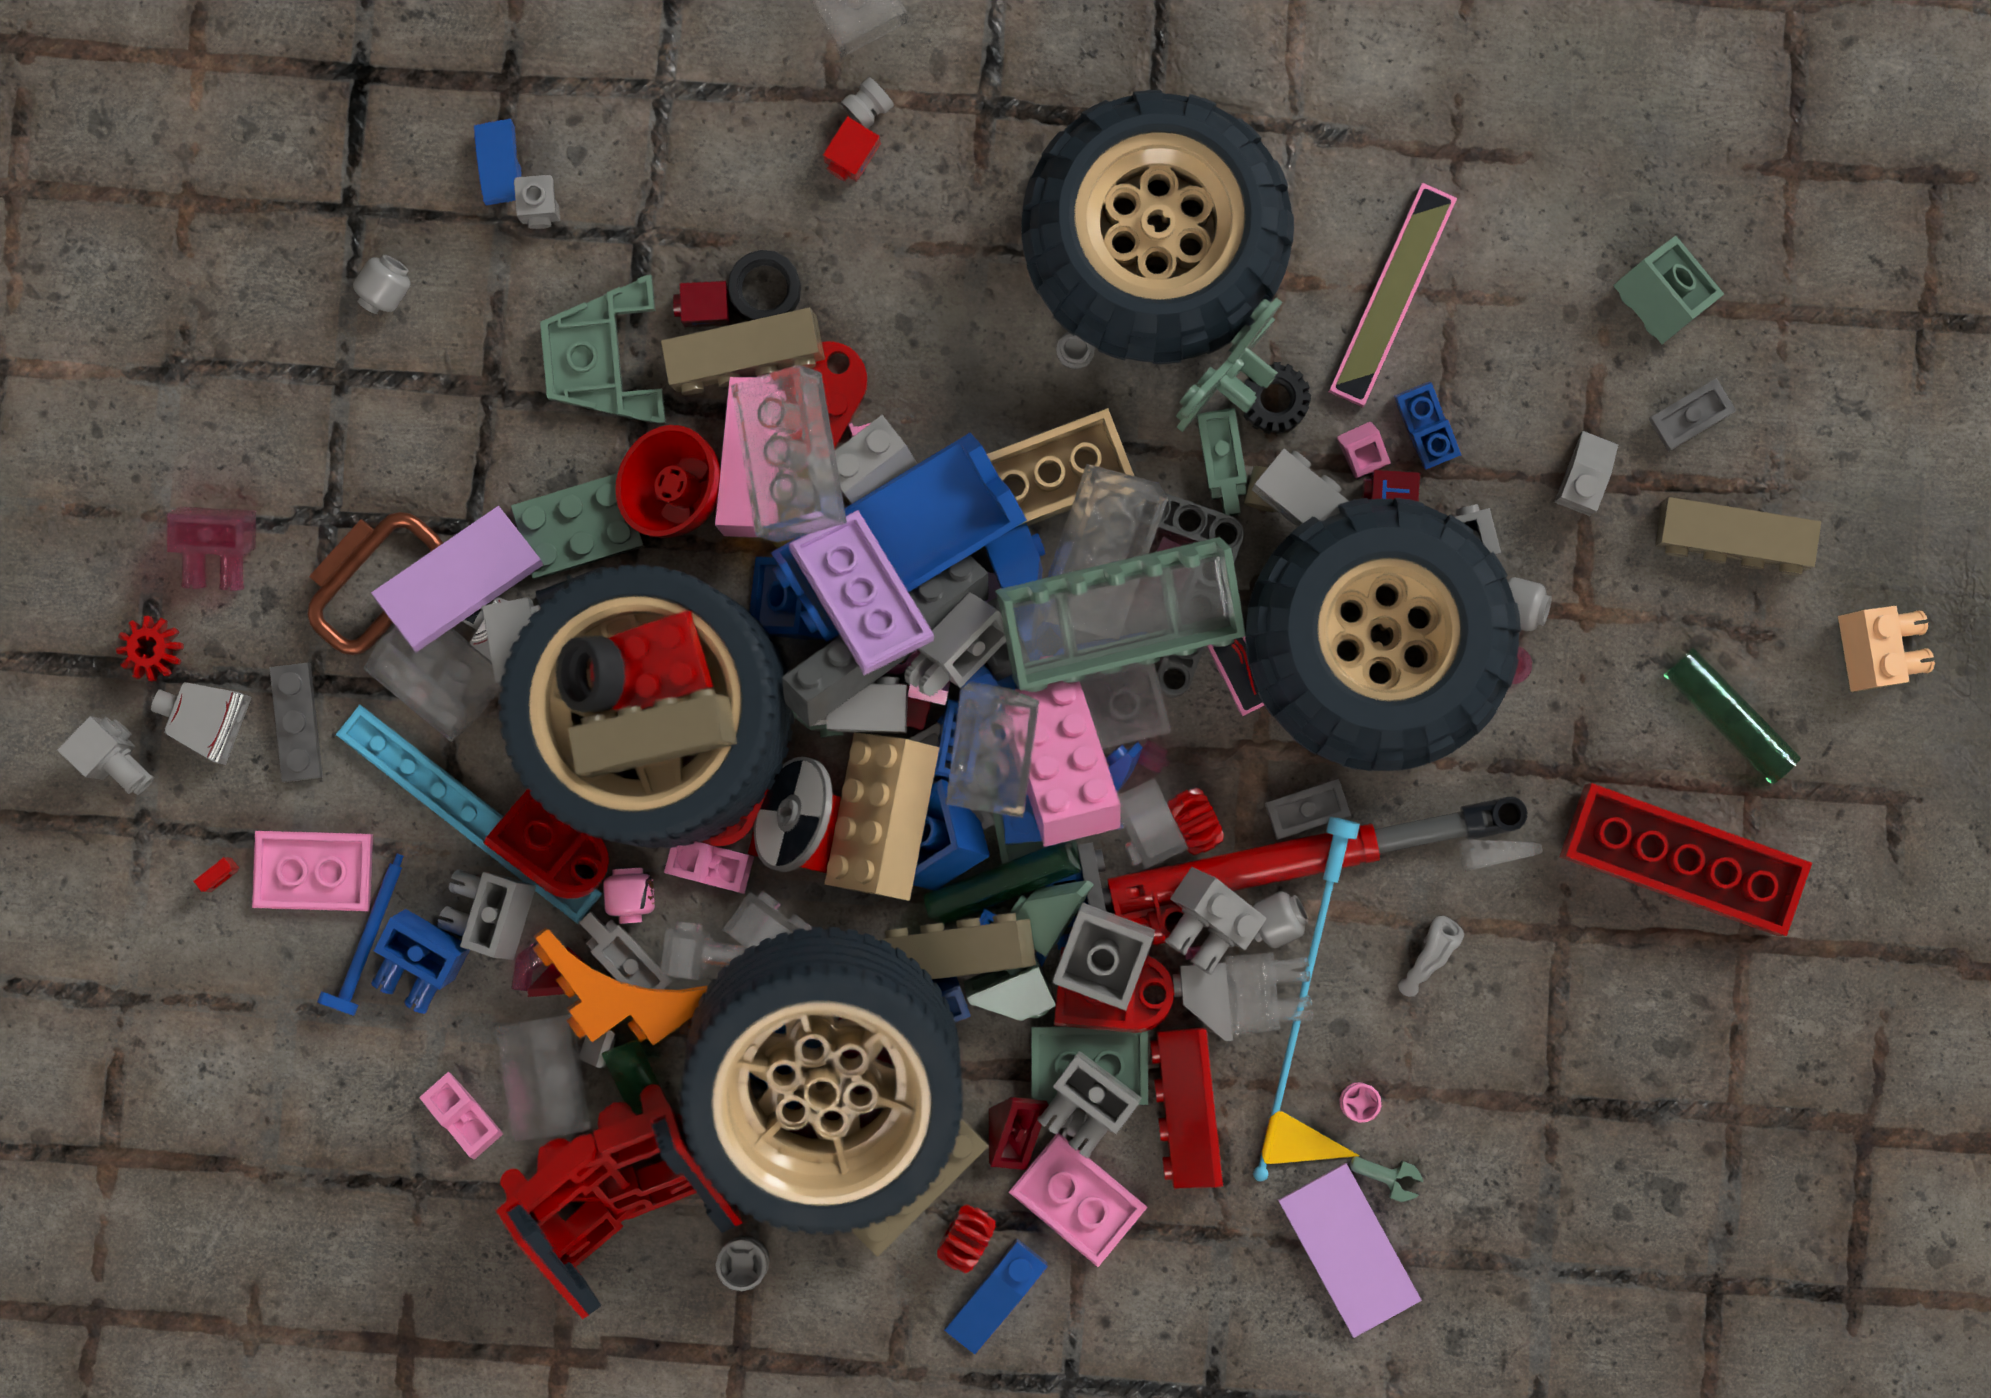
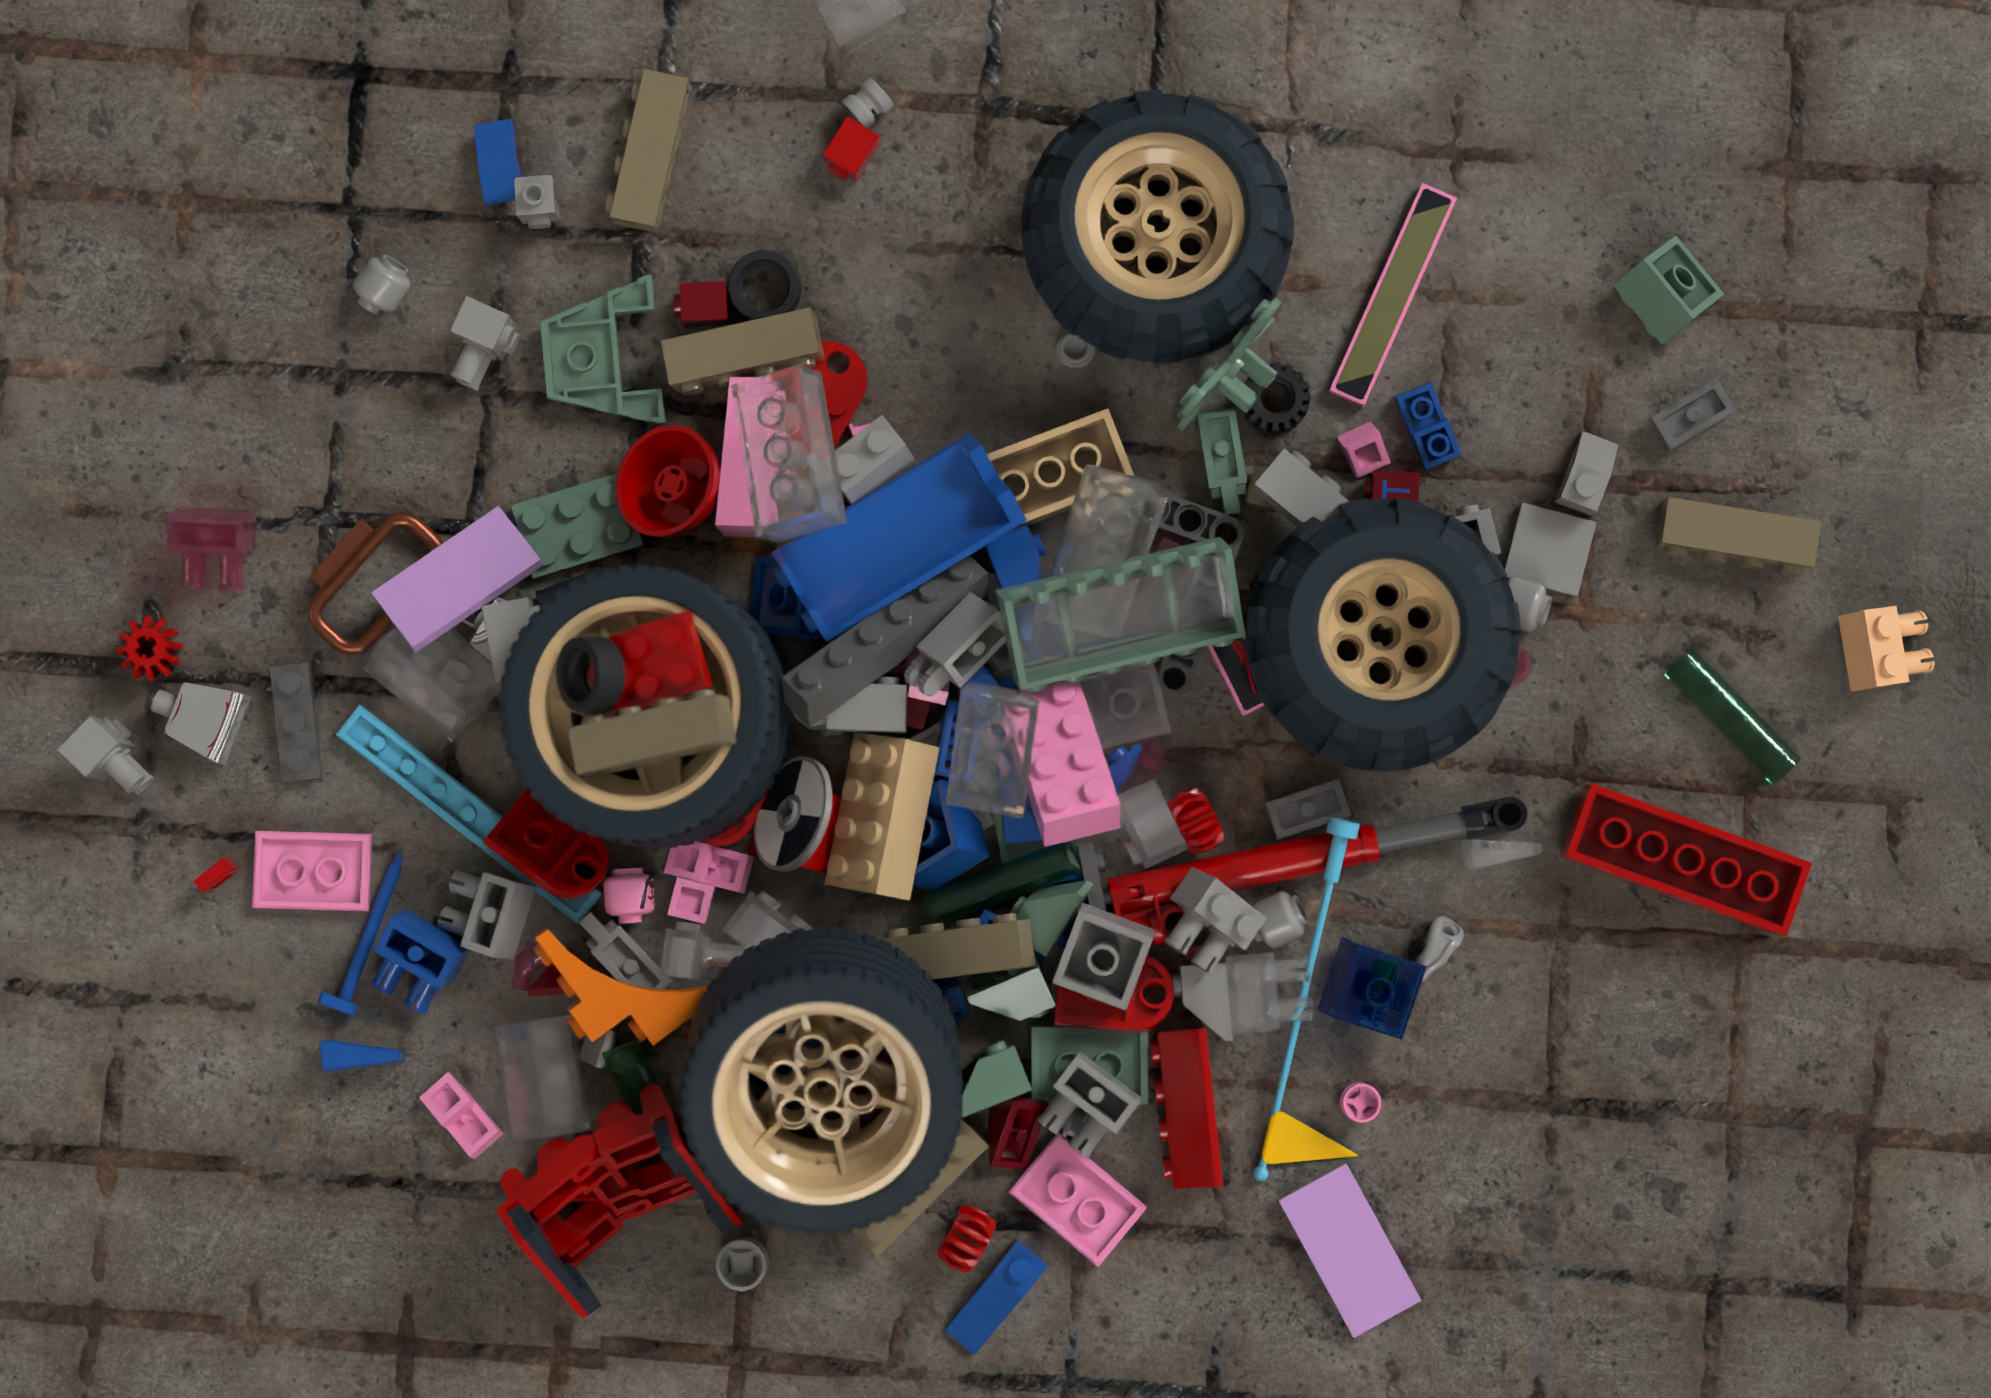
lavender tile [789,510,934,675] -> none
sand green bar [1350,1156,1423,1202] -> none
none -> blue slope [320,1040,406,1072]
none -> light grey brick [450,296,520,391]
none -> dark tan brick [606,69,692,234]
none -> bright pink plate [667,877,715,924]
none -> sand green slope [962,1040,1032,1118]
none -> clear blue slope [1317,937,1427,1040]
none -> light grey tile [1504,503,1597,597]

